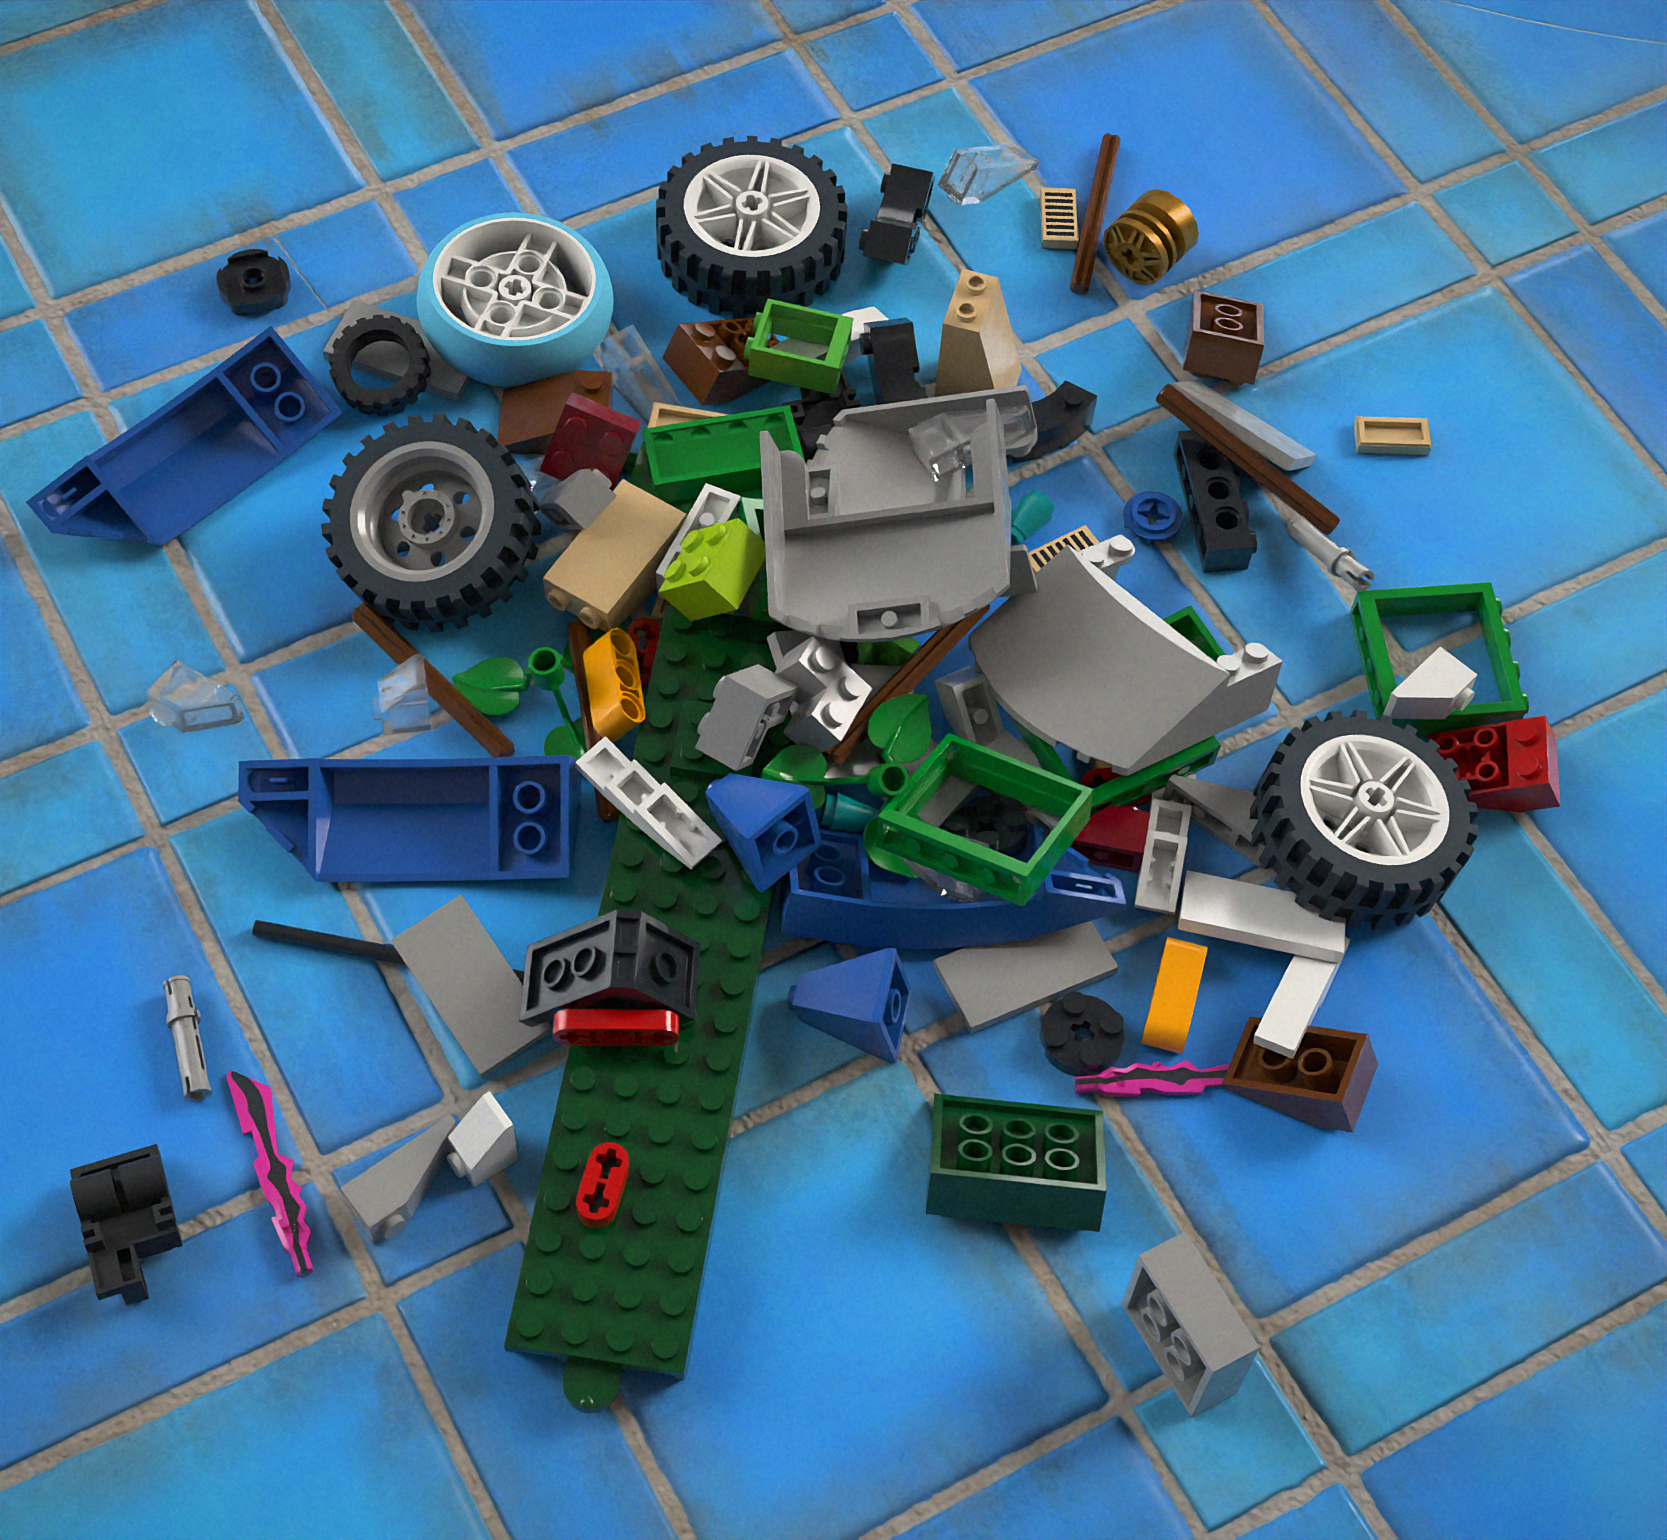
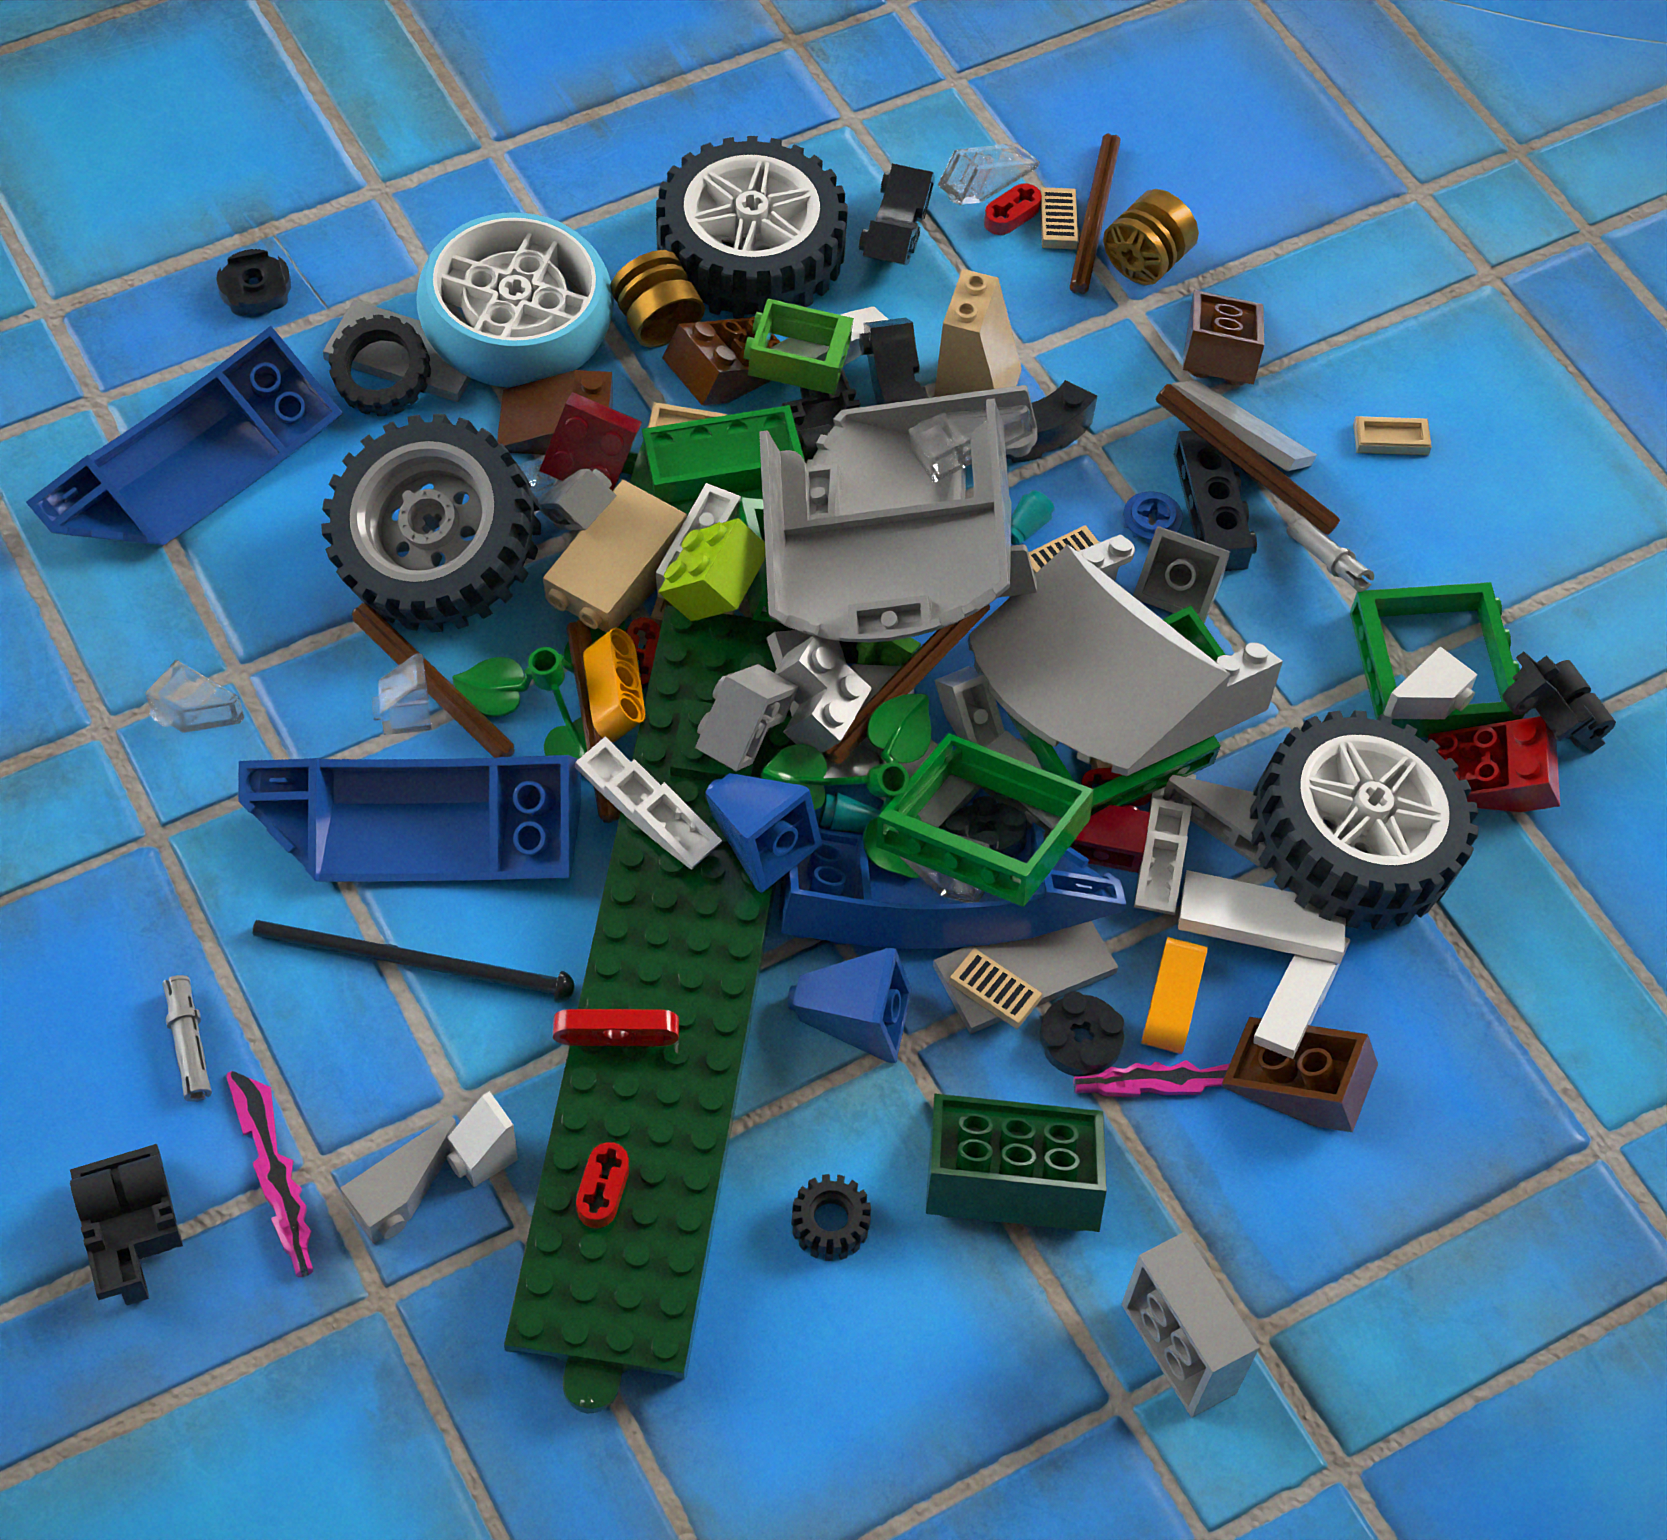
light grey tile [390,894,553,1078] -> none
black bracket [519,910,700,1027] -> none
clear slope [593,324,683,425] -> none
none -> pearl gold wheel [611,250,705,348]
none -> black tyre [791,1174,871,1261]
none -> tan tile [949,948,1042,1029]
none -> red beam [984,183,1042,235]
none -> light grey slope [1133,526,1230,623]
none -> black plate [1502,651,1616,752]

